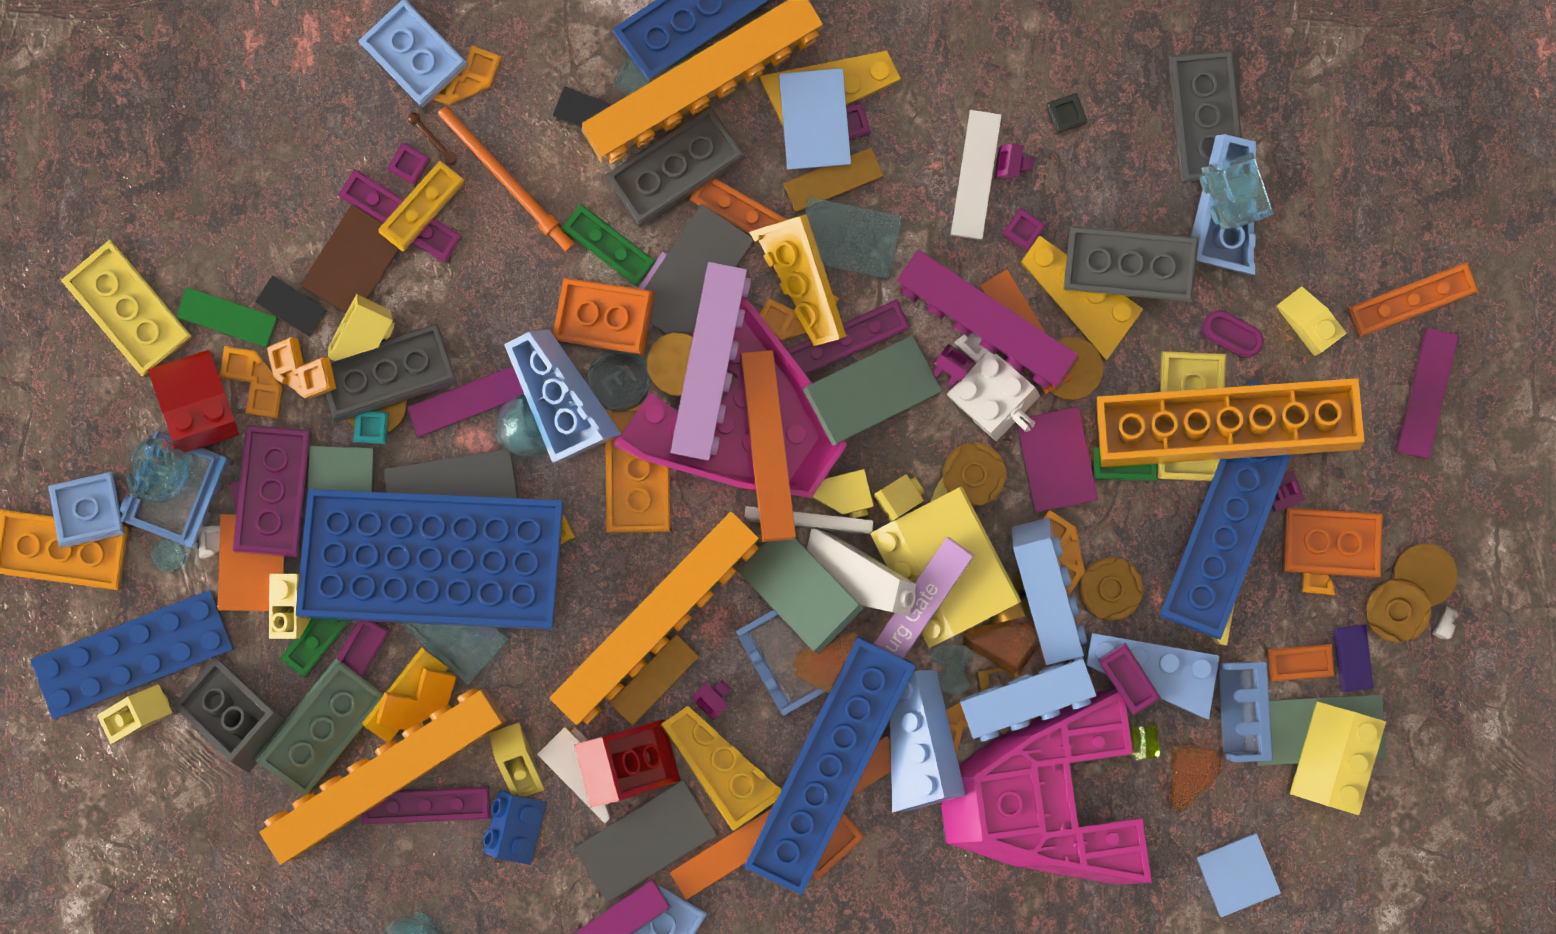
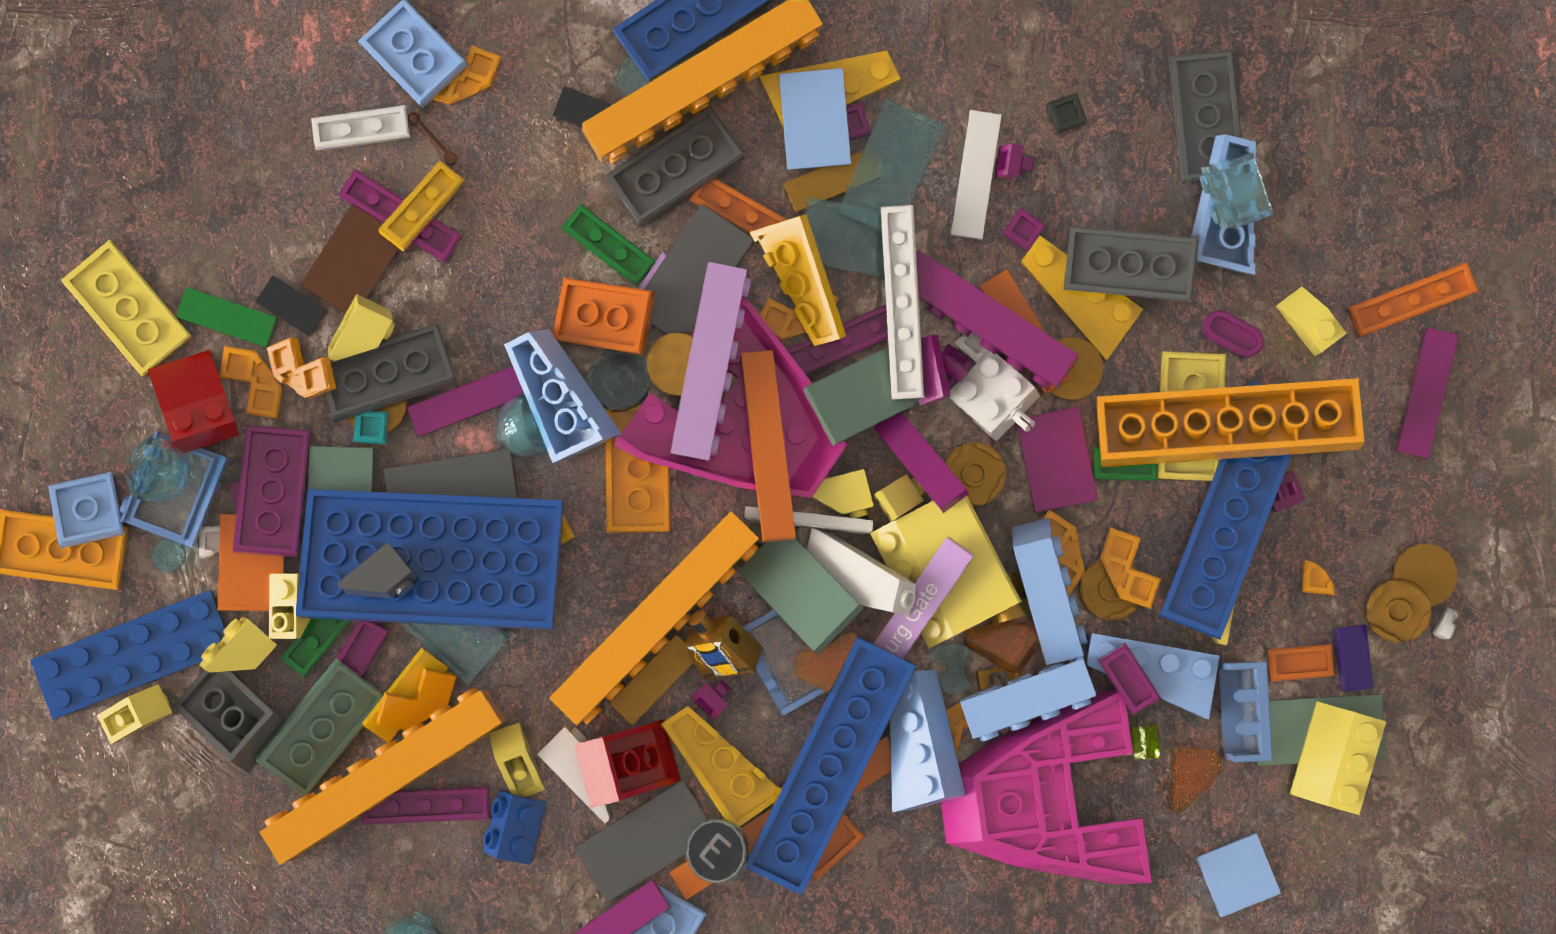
magenta tile [387,142,431,186] -> none
orange bar [438,106,575,252] -> none
orange tile [1283,507,1383,578] -> none
none -> light yellow slope [199,617,277,672]
none -> white tile [311,105,411,151]
none -> dark grey slope [337,542,418,599]
none -> pearl gold torso [685,610,763,680]
none -> black tile [685,819,749,884]
none -> clear light blue tile [837,99,943,234]
none -> magenta tile [873,412,969,513]
none -> white tile [881,205,925,400]
none -> magenta tile [918,335,951,405]
none -> light orange tile [1099,527,1161,609]

